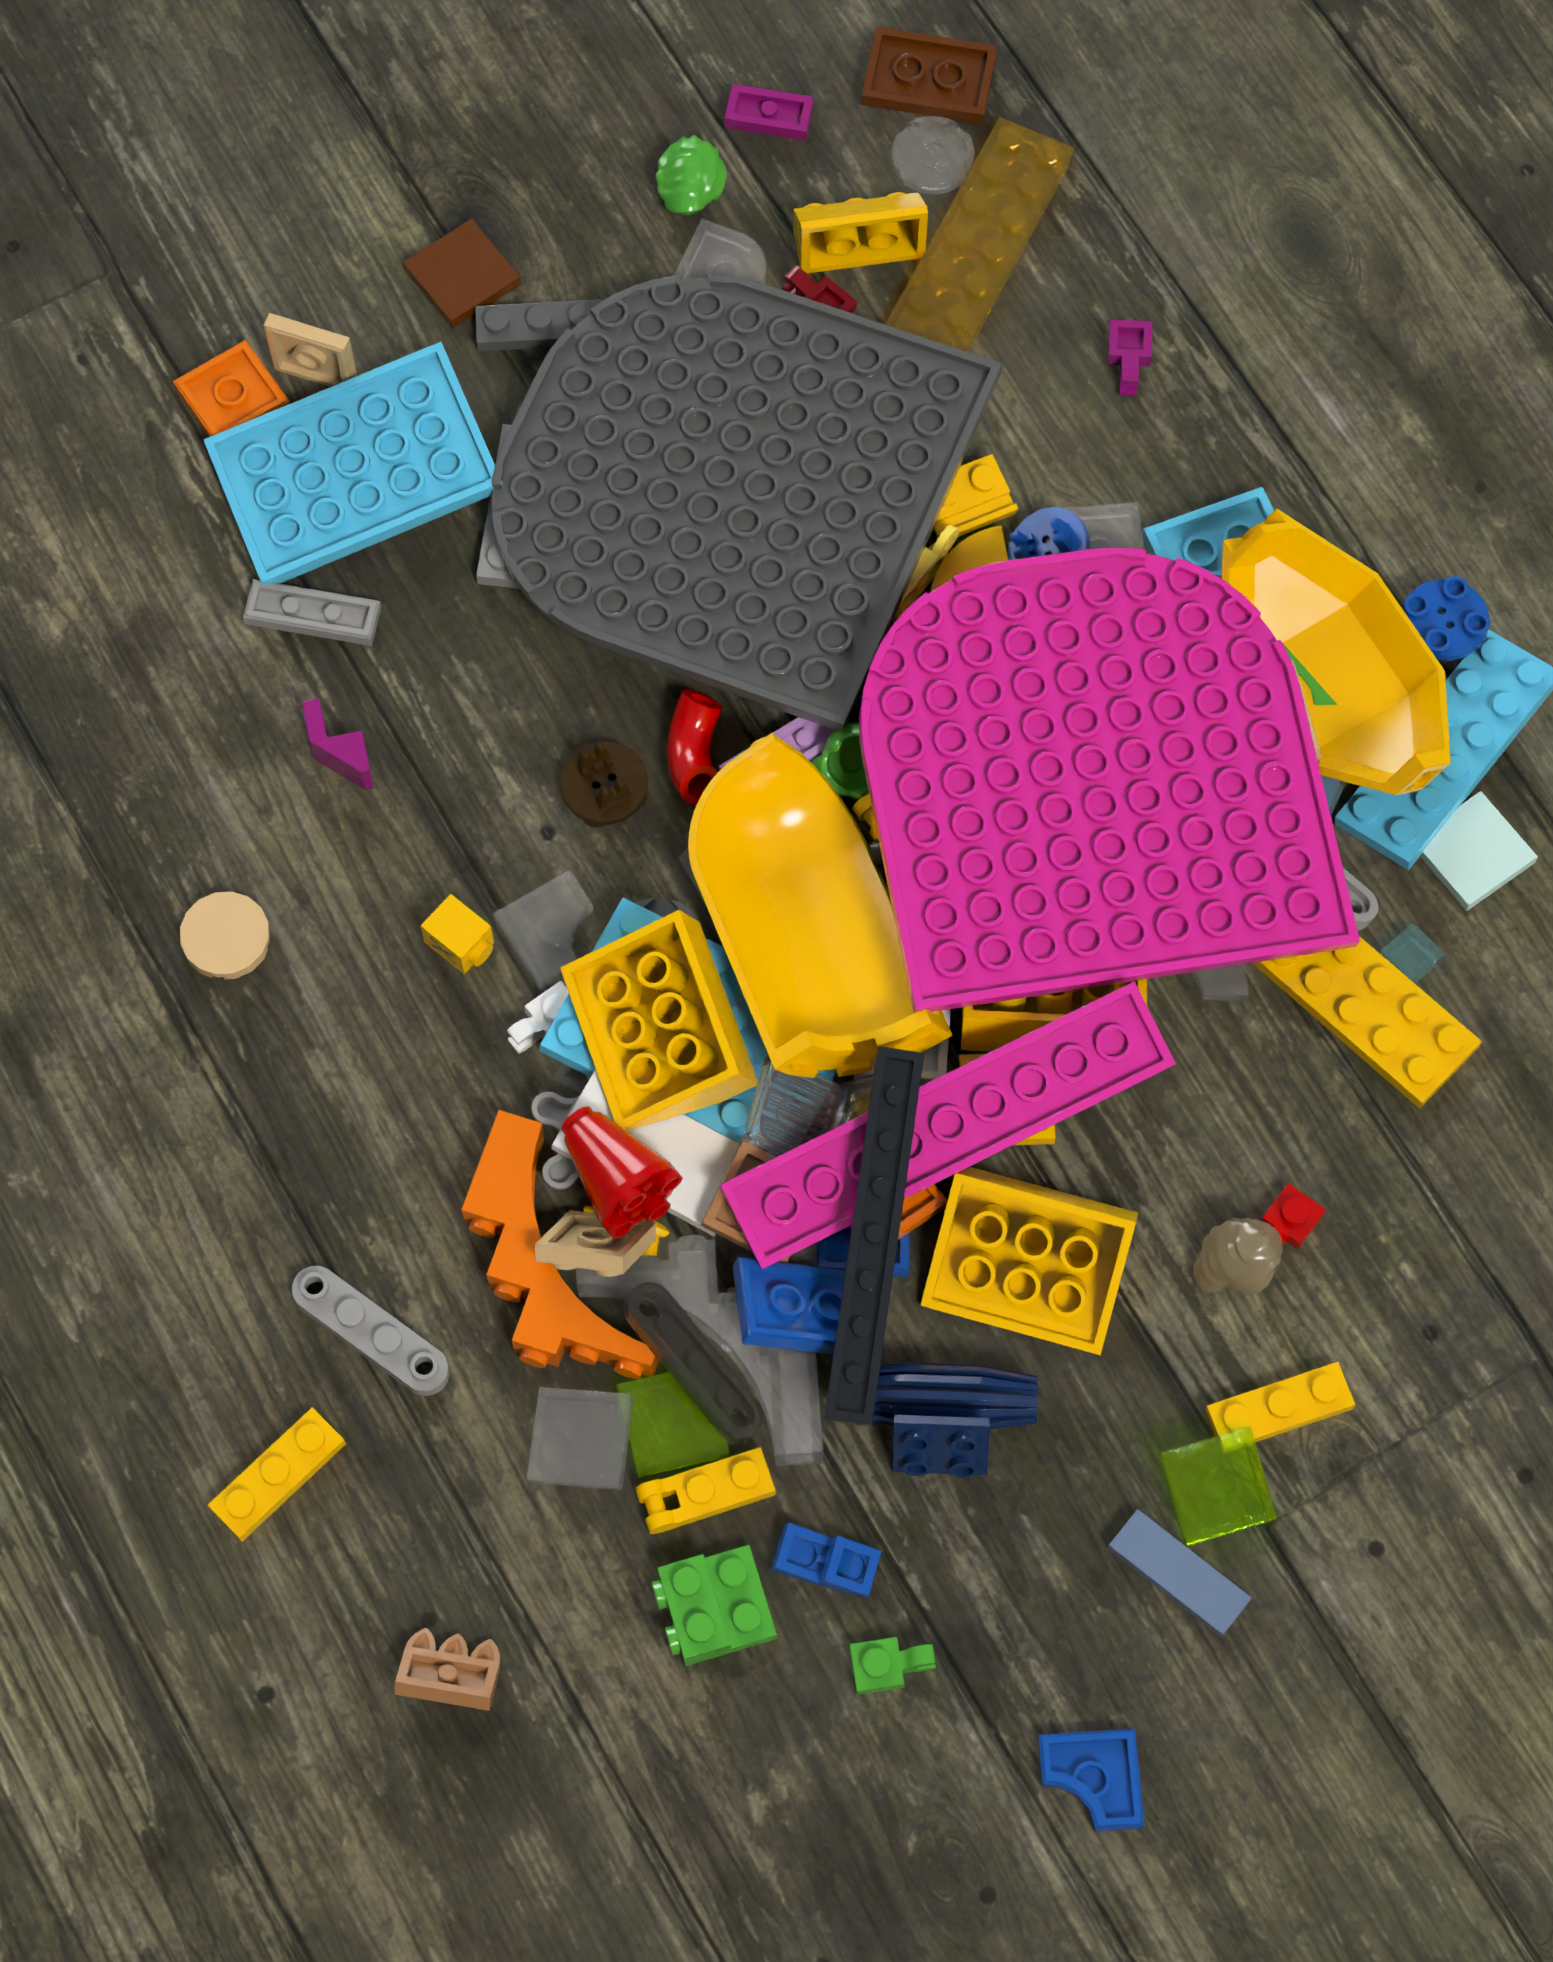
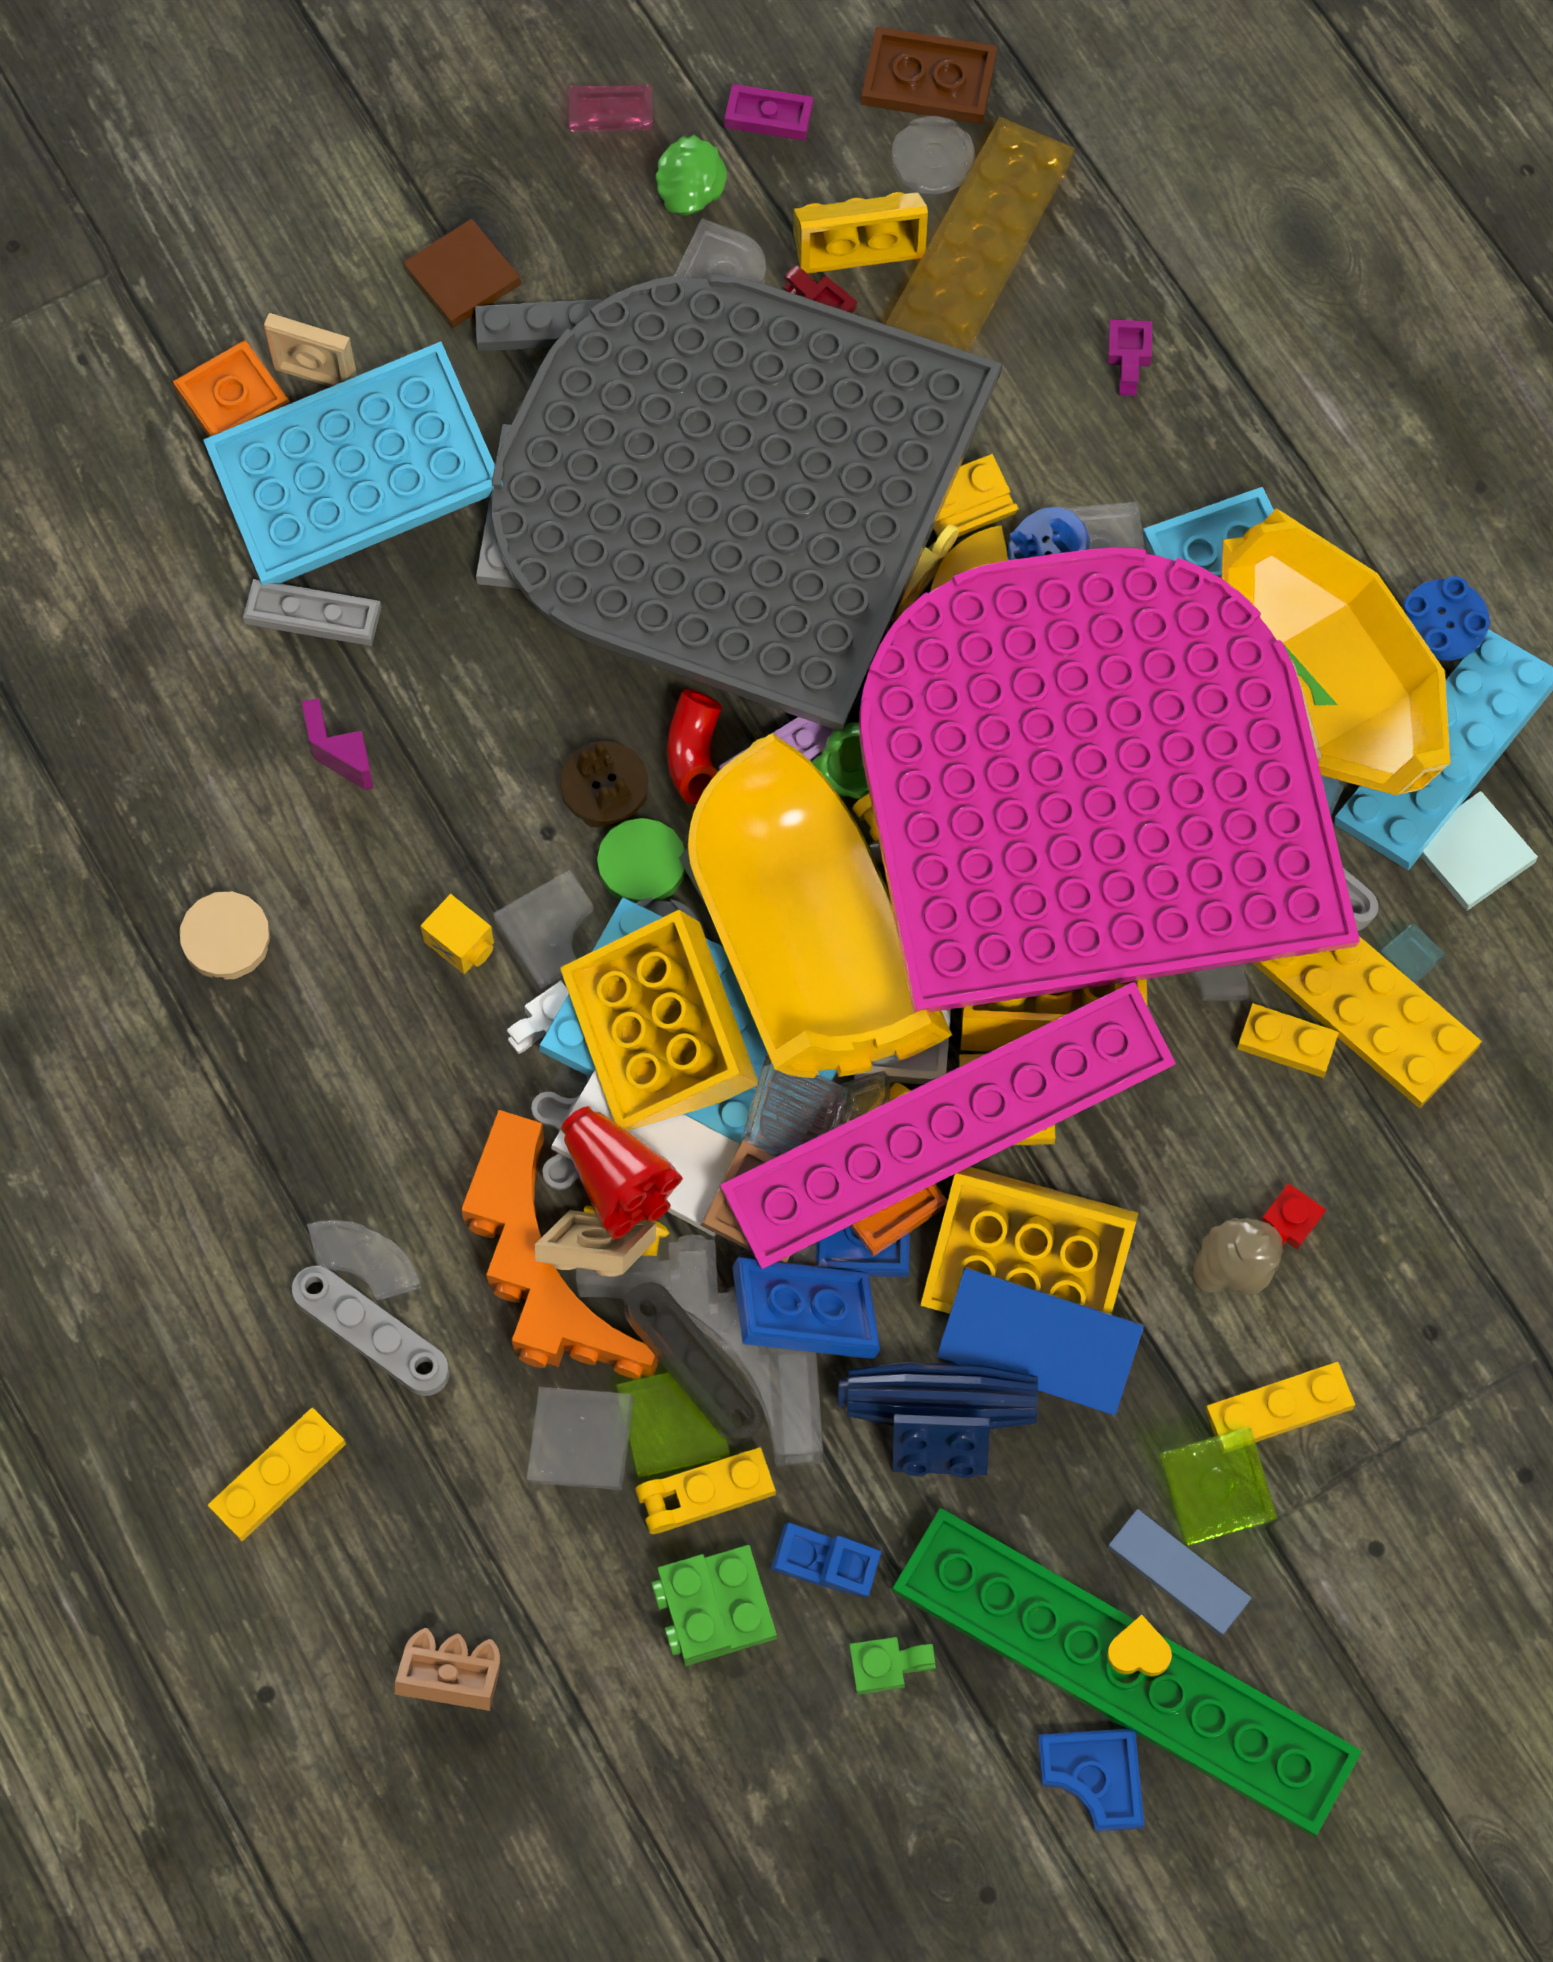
black plate [824,1046,925,1427] -> none
none -> clear tile [307,1220,421,1301]
none -> clear pink plate [569,85,653,131]
none -> bright green tile [597,818,685,903]
none -> green plate [892,1508,1362,1838]
none -> blue tile [937,1267,1144,1416]
none -> yellow tile [1107,1615,1172,1676]
none -> yellow plate [1237,1003,1339,1078]

